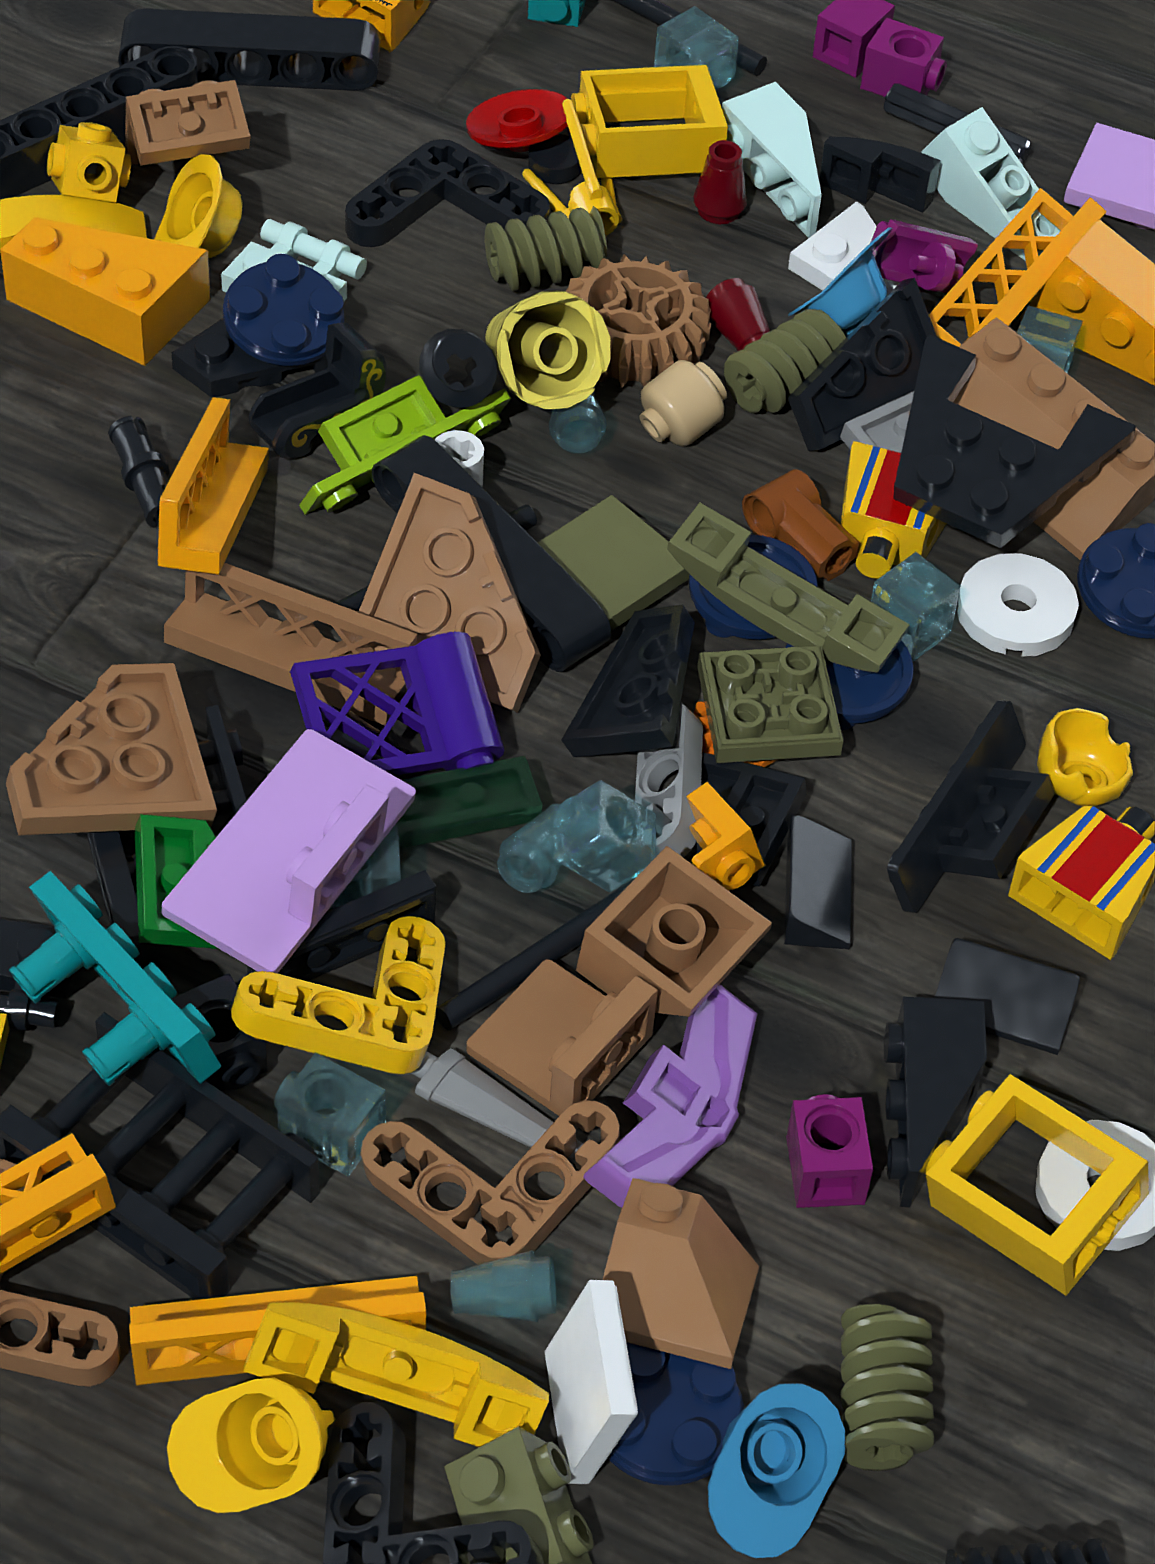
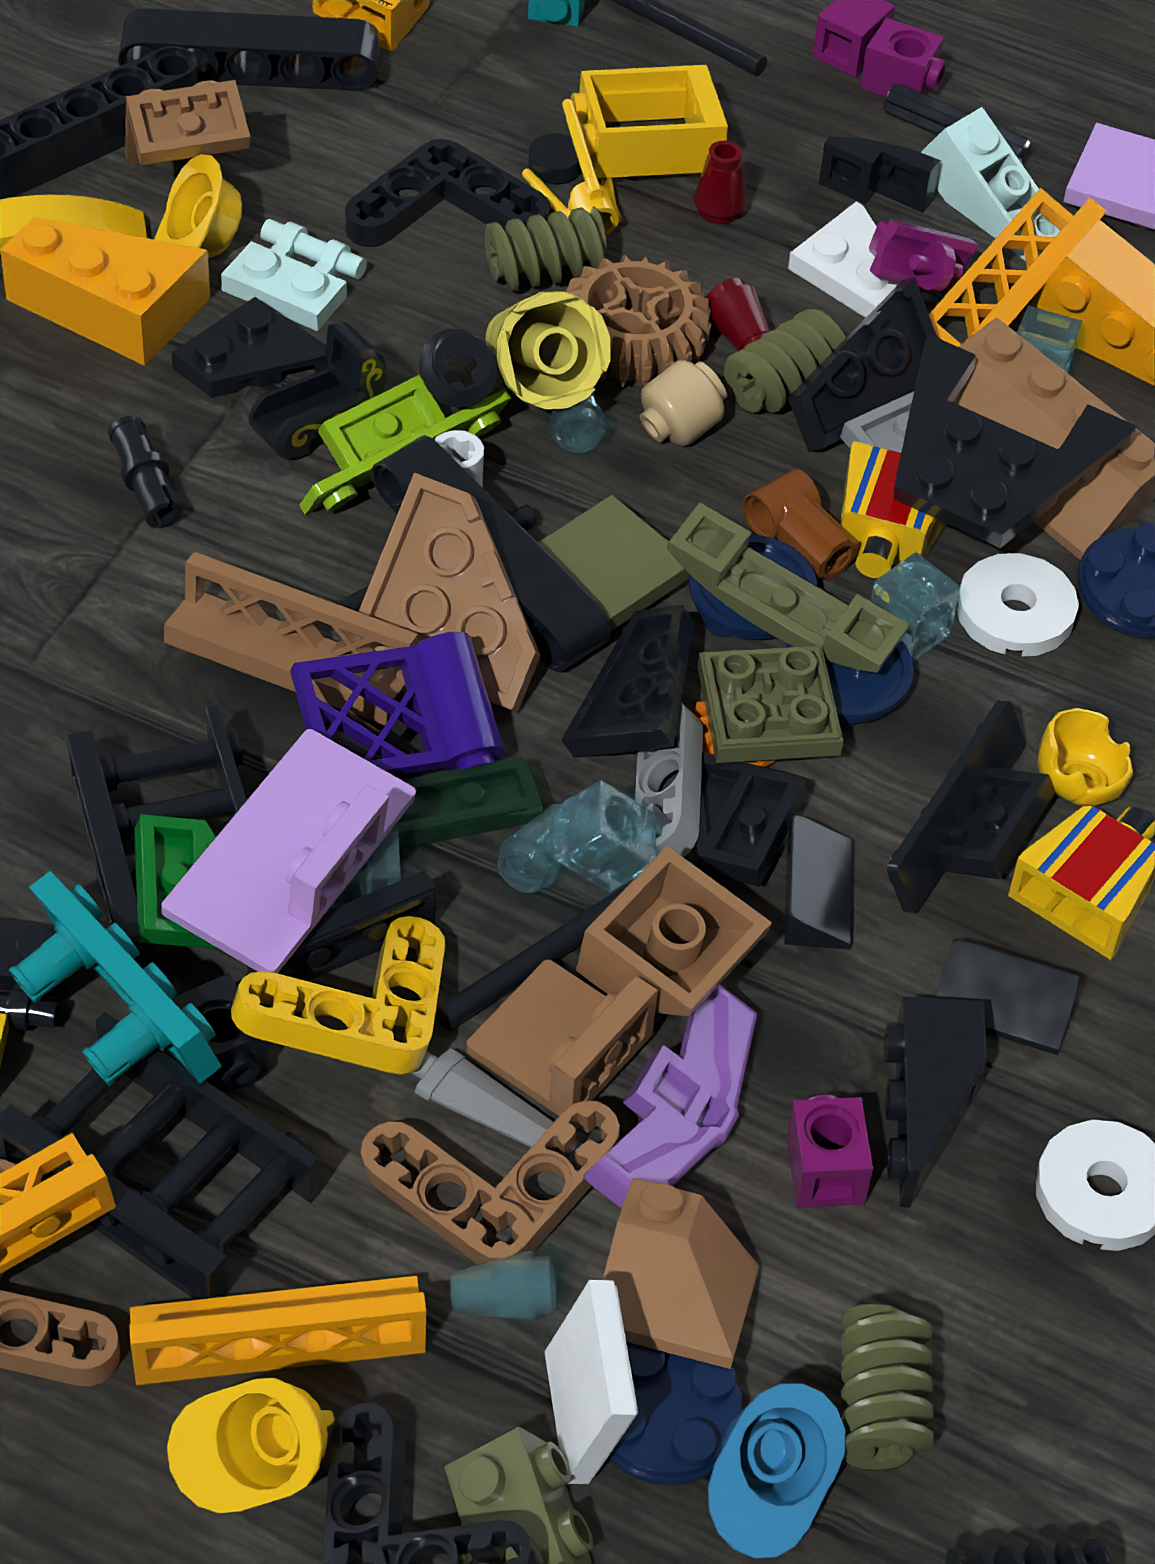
medium nougat plate [6,663,217,835] -> none
yellow brick [47,122,131,203] -> none
light orange fence [158,397,269,575] -> none
dark blue piece [223,254,344,366] -> none
yellow slope [243,1302,549,1447] -> none
clear light blue brick [274,1052,386,1177] -> none
red dish [466,89,568,152] -> none
clear light blue brick [654,6,739,90] -> none
light orange bracket [686,782,765,891] -> none
light aqua slope [722,82,822,238] -> none
dark azure piece [787,227,892,337] -> none
yellow window [925,1074,1149,1296] -> none

